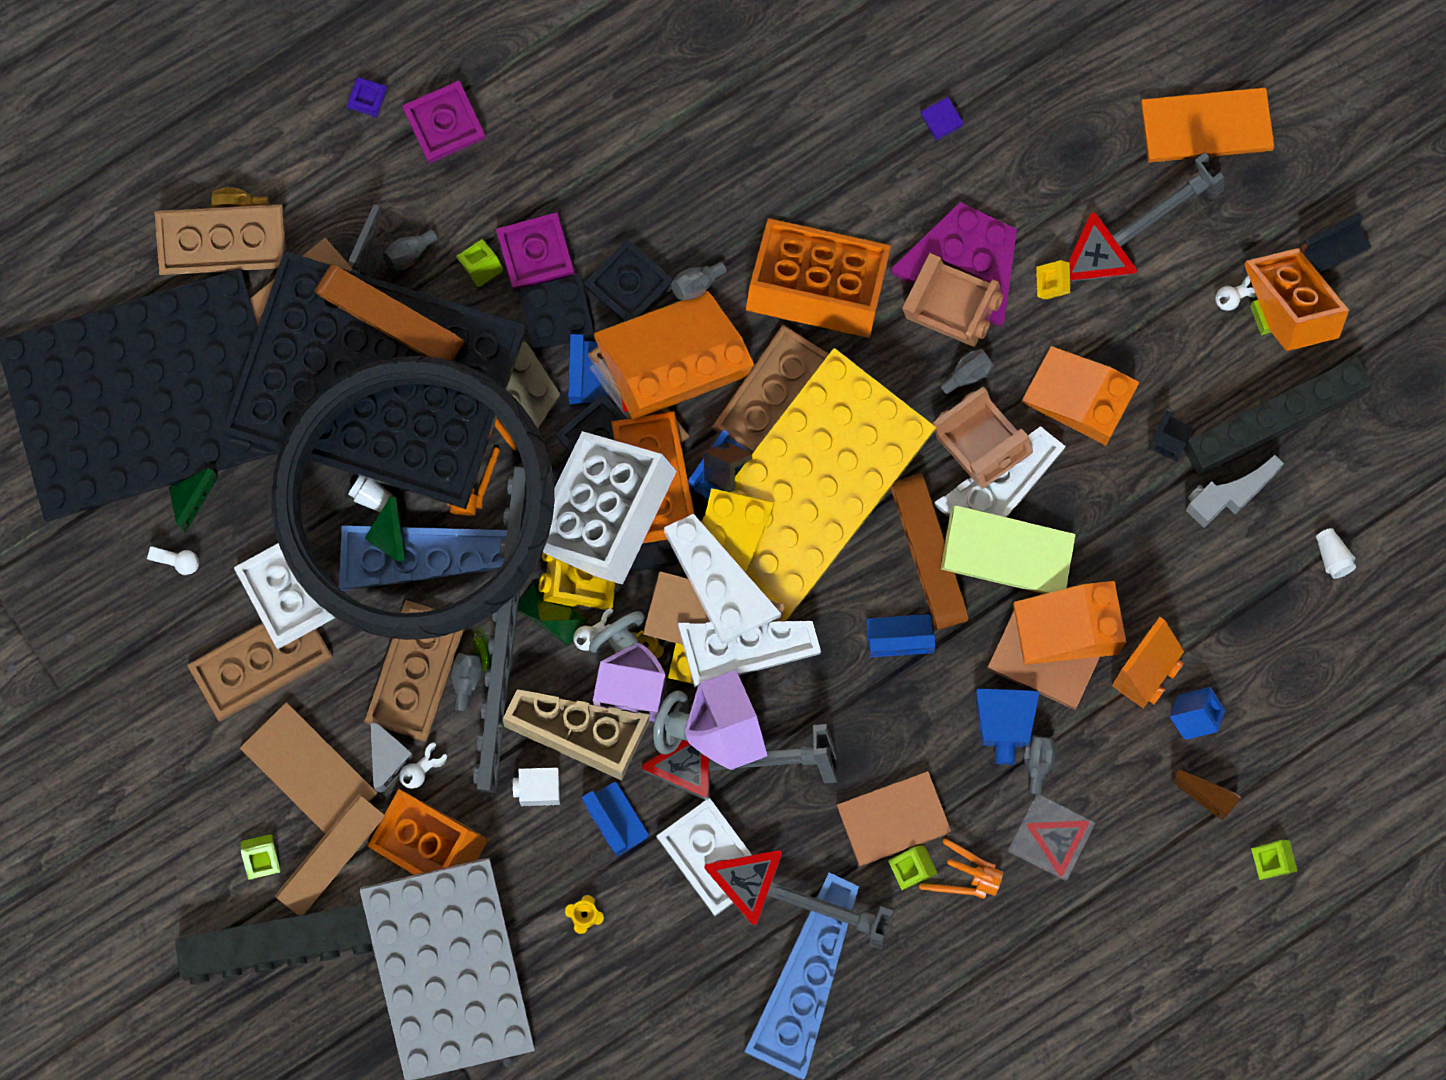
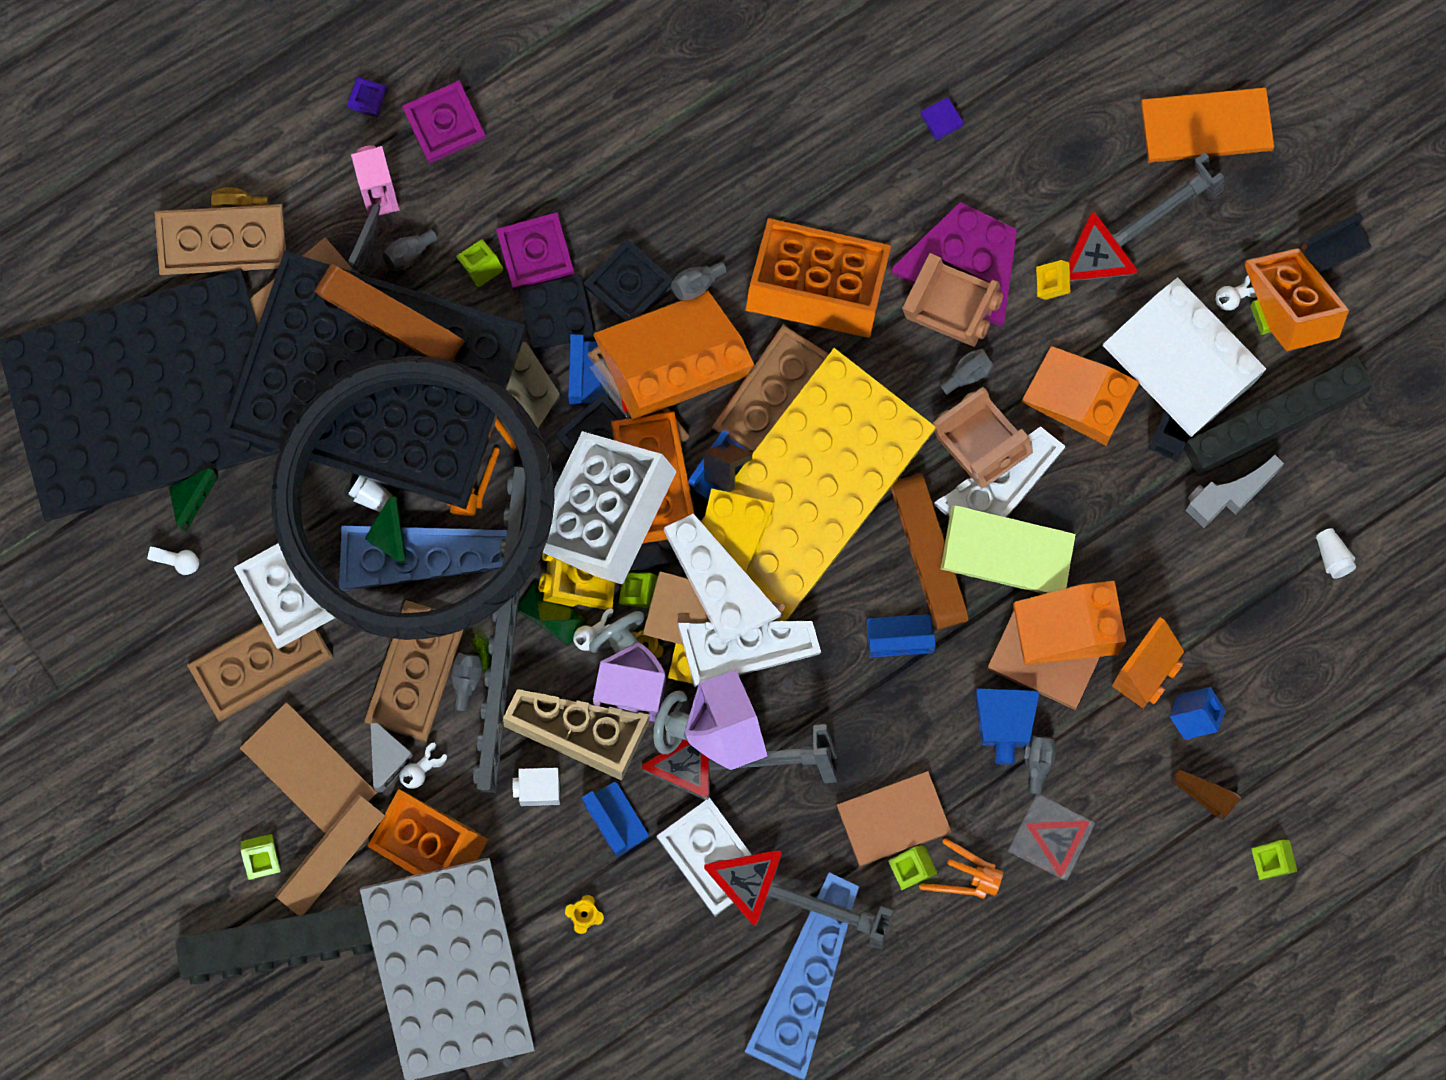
none -> bright pink brick [351,145,399,216]
none -> lime slope [619,572,658,608]
none -> white slope [1103,277,1266,437]

